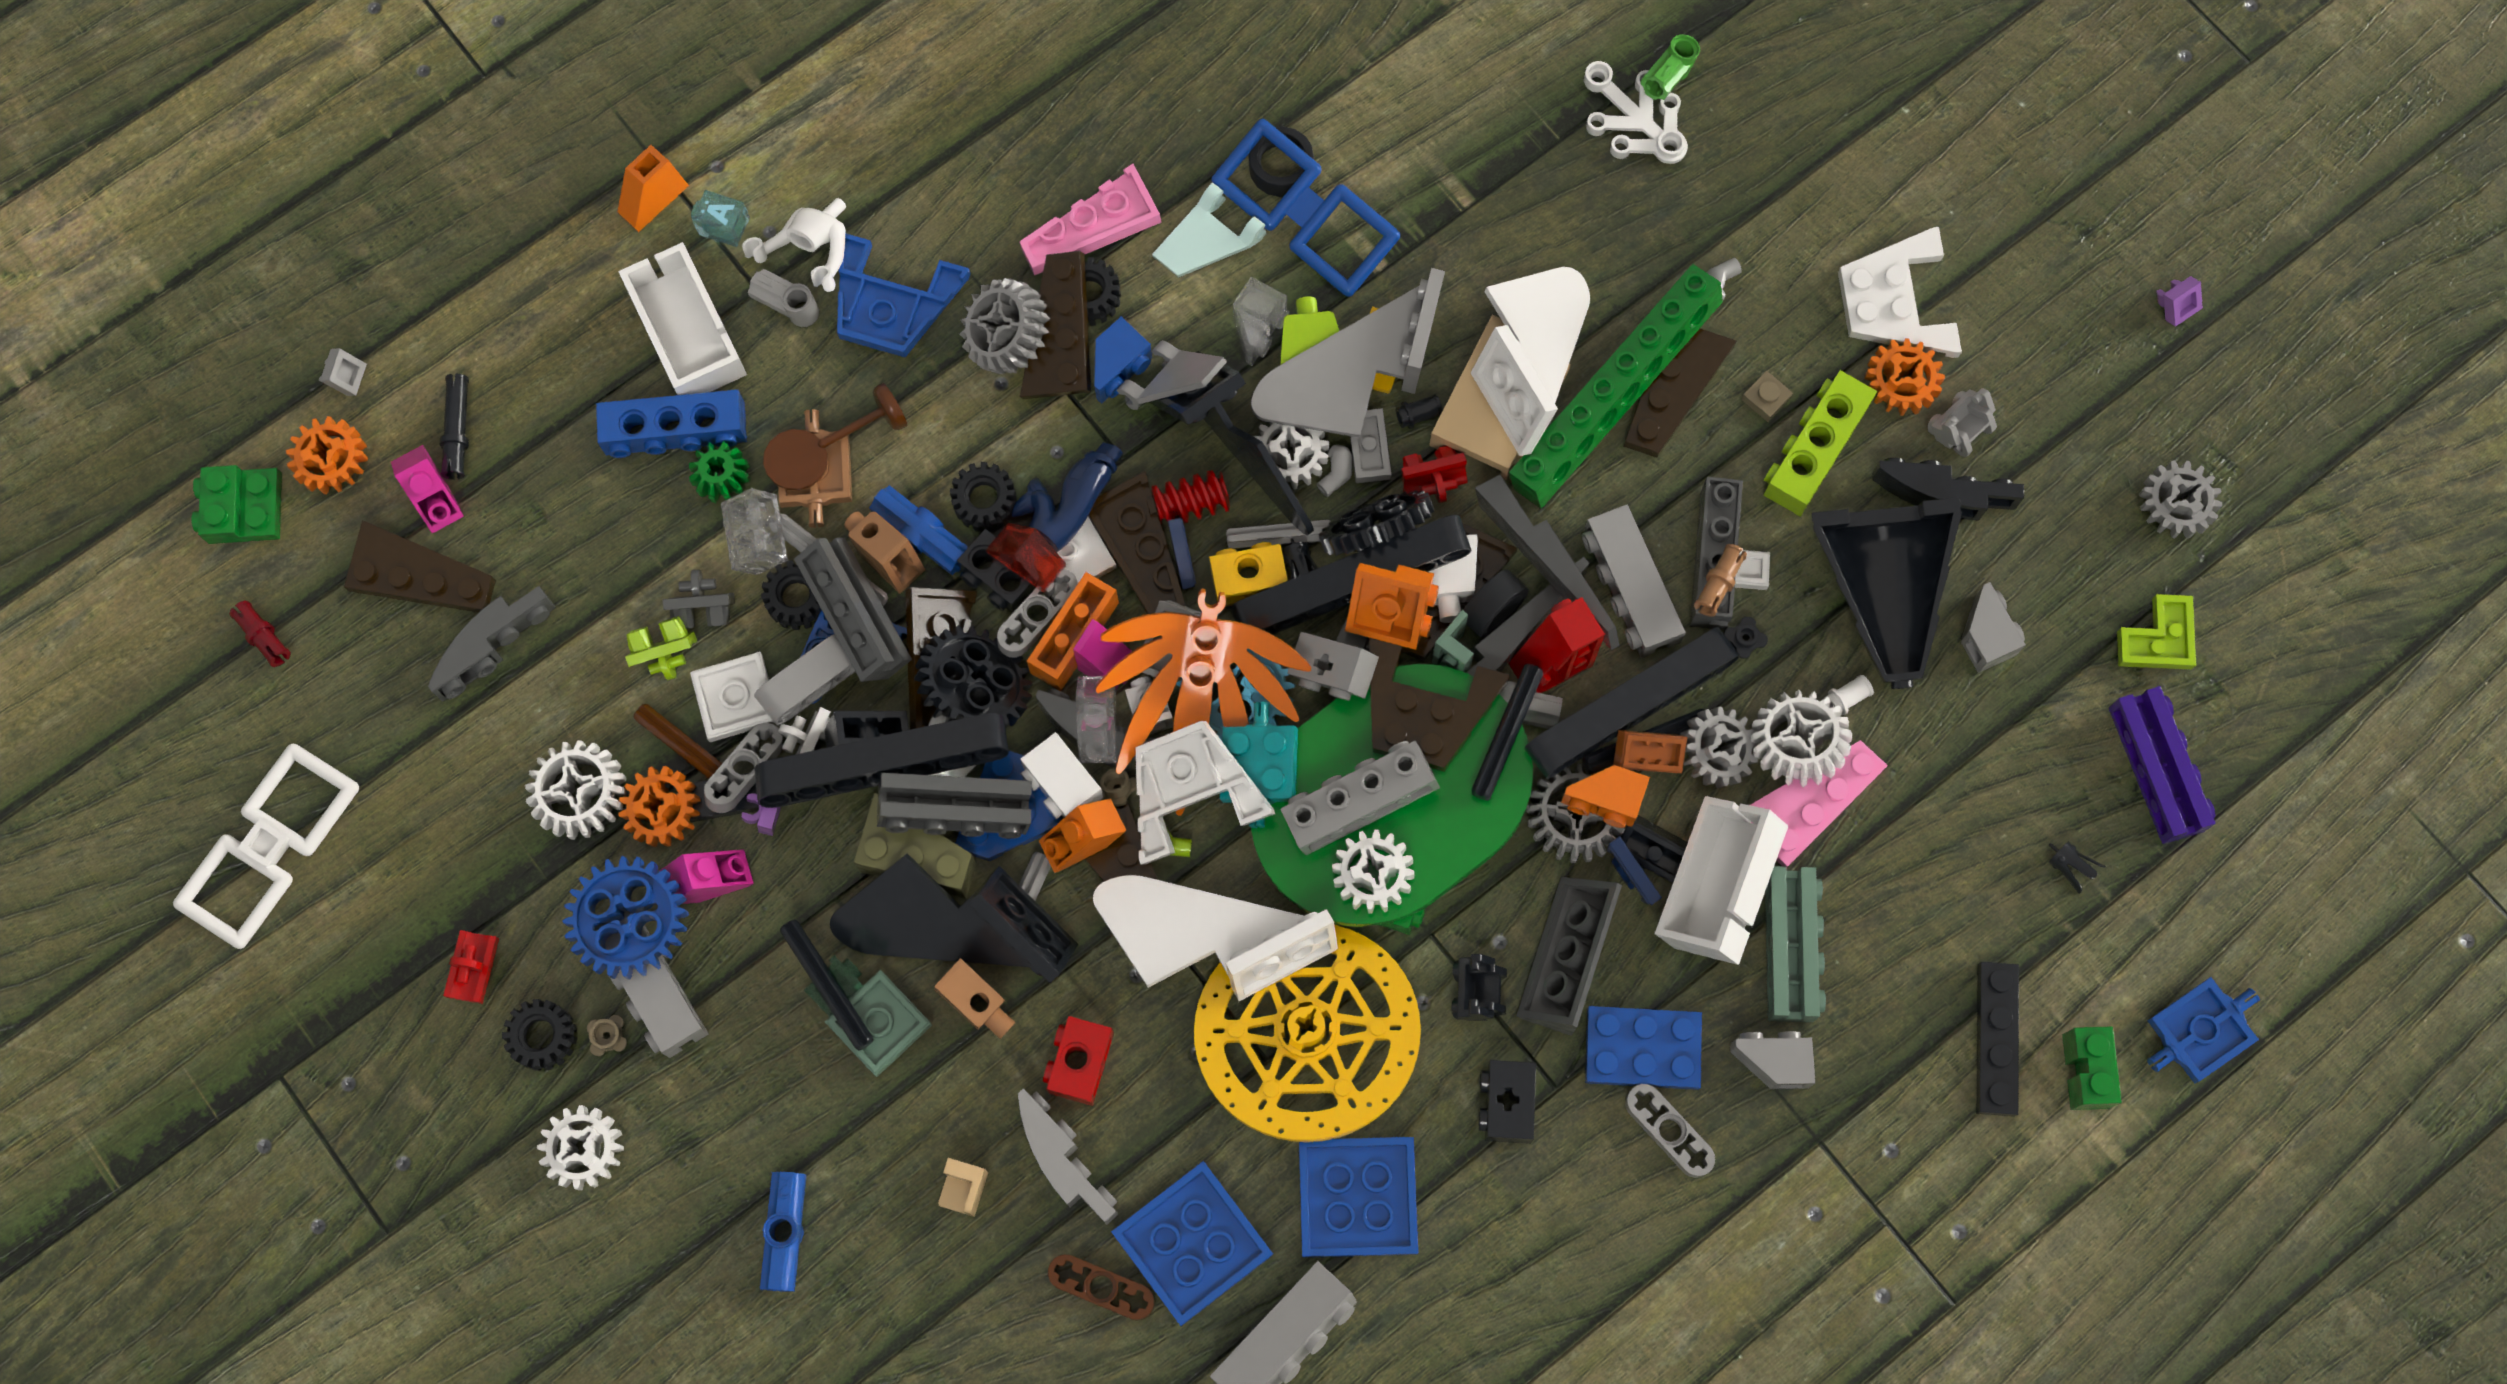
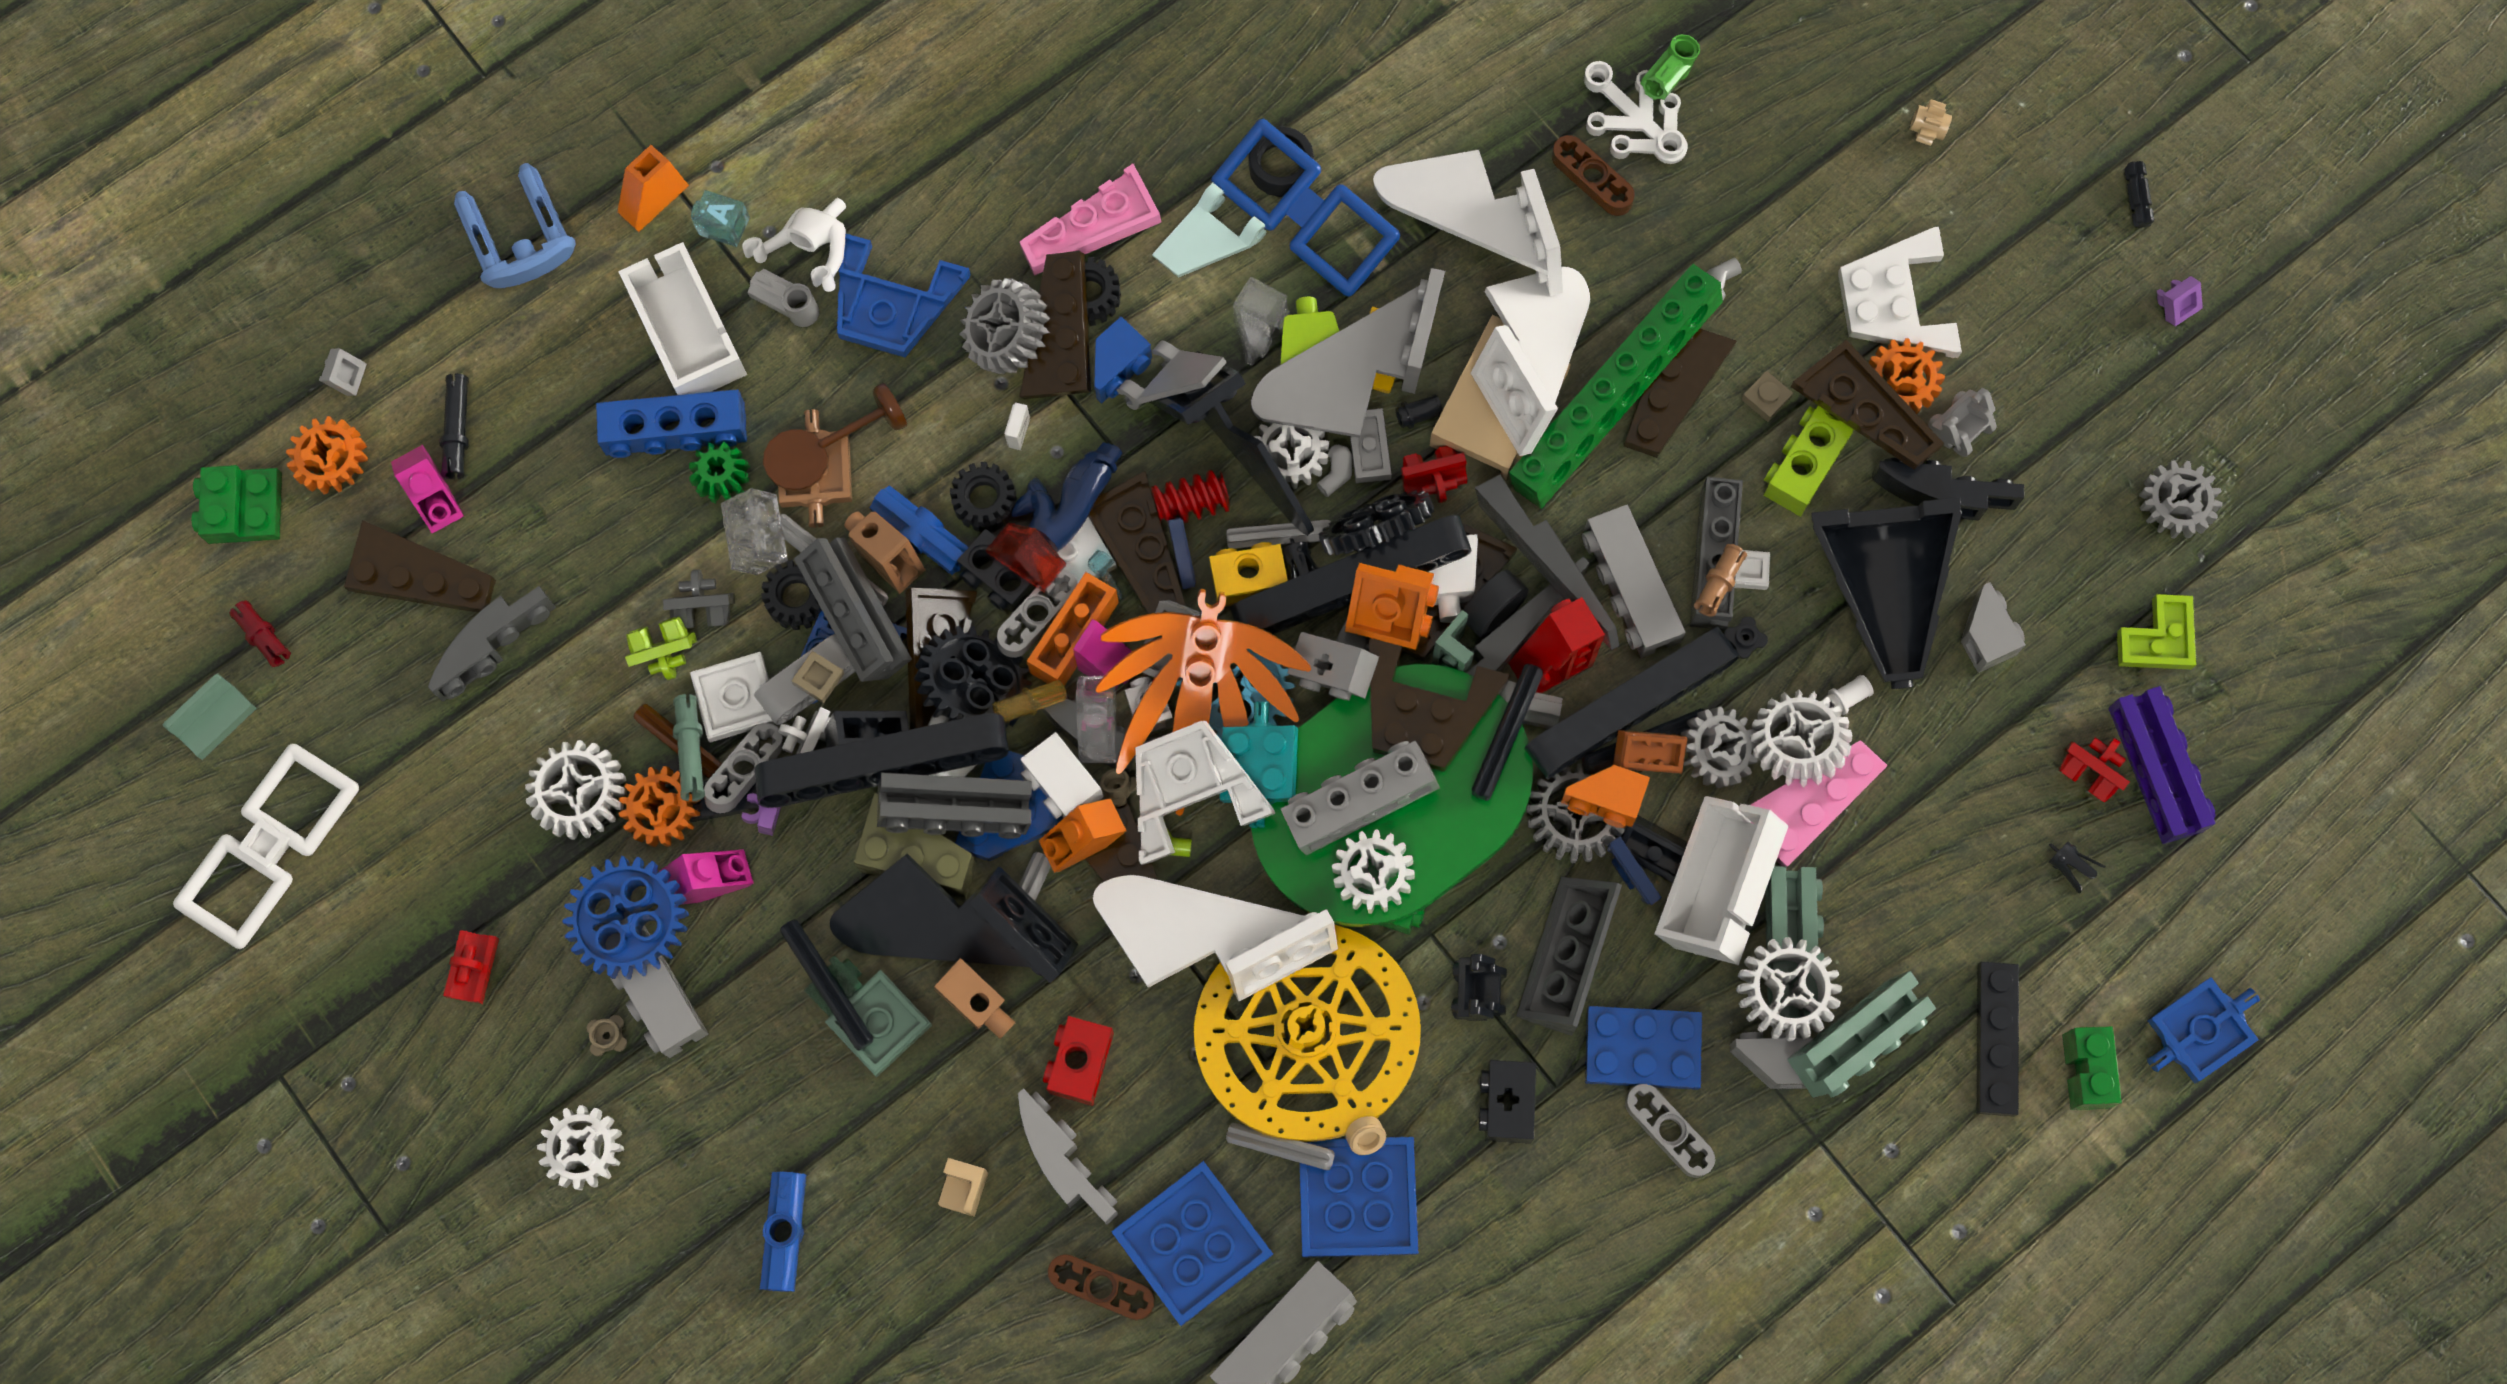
black tyre [502,999,577,1071] -> none
none -> sand green panel [163,674,257,760]
none -> medium blue piece [454,163,576,288]
none -> sand green pin [673,694,705,801]
none -> dark tan plate [791,651,844,704]
none -> clear yellow axle [992,680,1067,722]
none -> white tile [1004,403,1030,450]
none -> clear light blue hand [1088,550,1123,599]
none -> light grey axle [1226,1123,1335,1170]
none -> tan tile [1345,1116,1386,1155]
none -> white piece [1373,150,1563,296]
none -> reddish brown beam [1552,135,1635,216]
none -> white gear [1736,937,1842,1041]
none -> sand green brick [1787,971,1936,1098]
none -> dark brown wing [1791,340,1944,470]
none -> tan gear [1909,99,1952,146]
none -> red hips [2058,737,2130,803]
none -> black axle [2124,161,2155,228]

